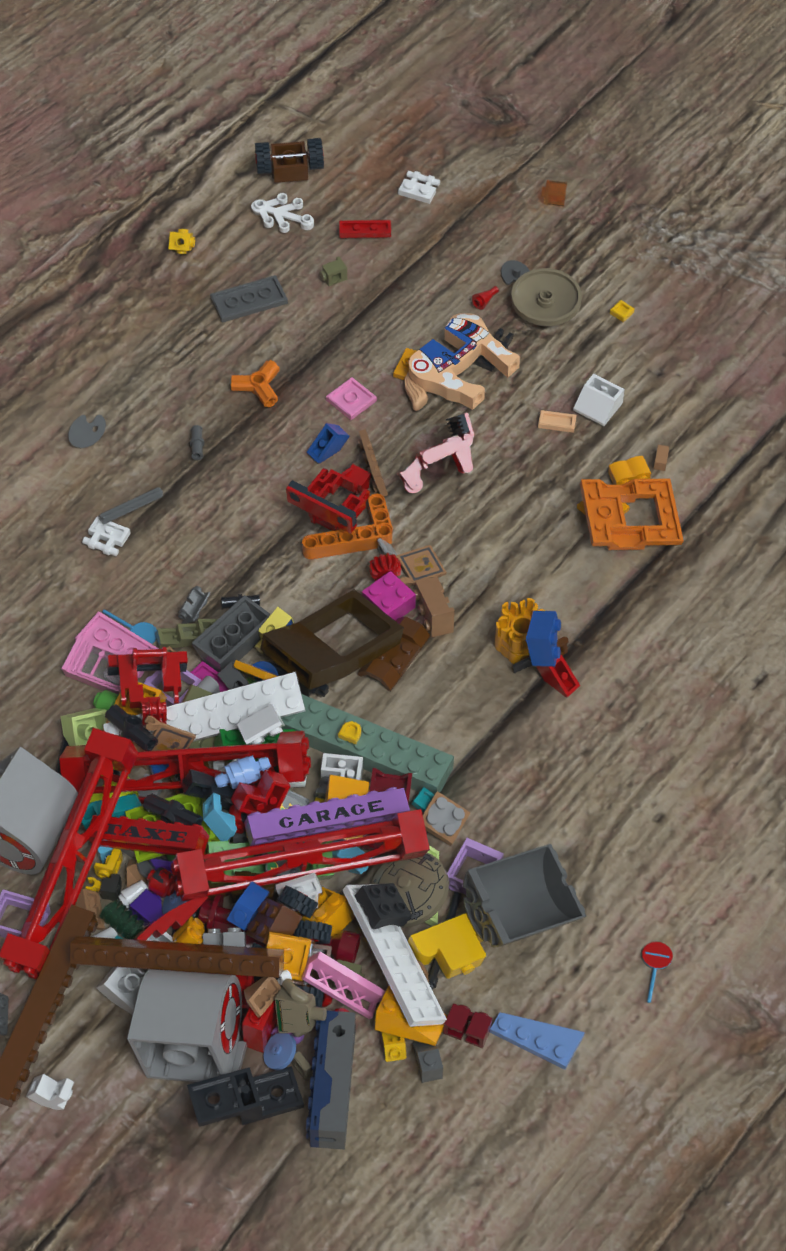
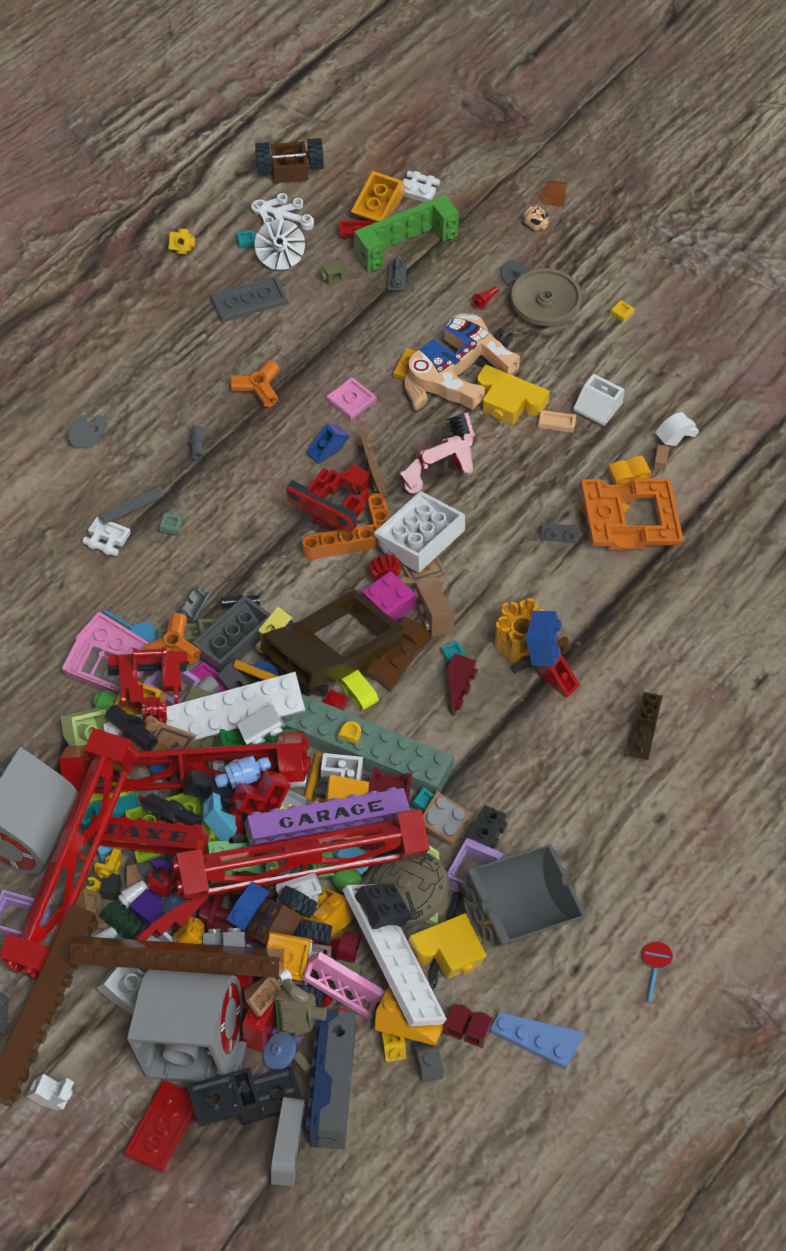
none -> red tile [124,1080,195,1173]
none -> orange piece [143,613,201,665]
none -> sand green plate [160,513,183,535]
none -> teal tile [237,230,255,249]
none -> white piece [255,219,305,270]
none -> light grey beam [271,1097,305,1187]
none -> light orange bar [304,753,323,803]
none -> red plate [323,690,348,710]
none -> bright green head [331,869,362,894]
none -> neon yellow beam [336,670,379,711]
none -> light orange slope [351,171,405,222]
none -> bright green plate [354,194,459,273]
none -> white slope [374,491,465,573]
none -> dark grey hinge [388,256,406,291]
none -> teal tile [440,640,466,665]
none -> dark red slope [447,653,478,716]
none -> pearl dark grey brick [467,805,508,850]
none -> yellow brick [477,364,550,424]
none -> light nougat head [523,206,549,232]
none -> dark grey hinge [541,522,580,543]
none -> dark brown slope [629,692,663,760]
none -> white brick [655,412,699,446]

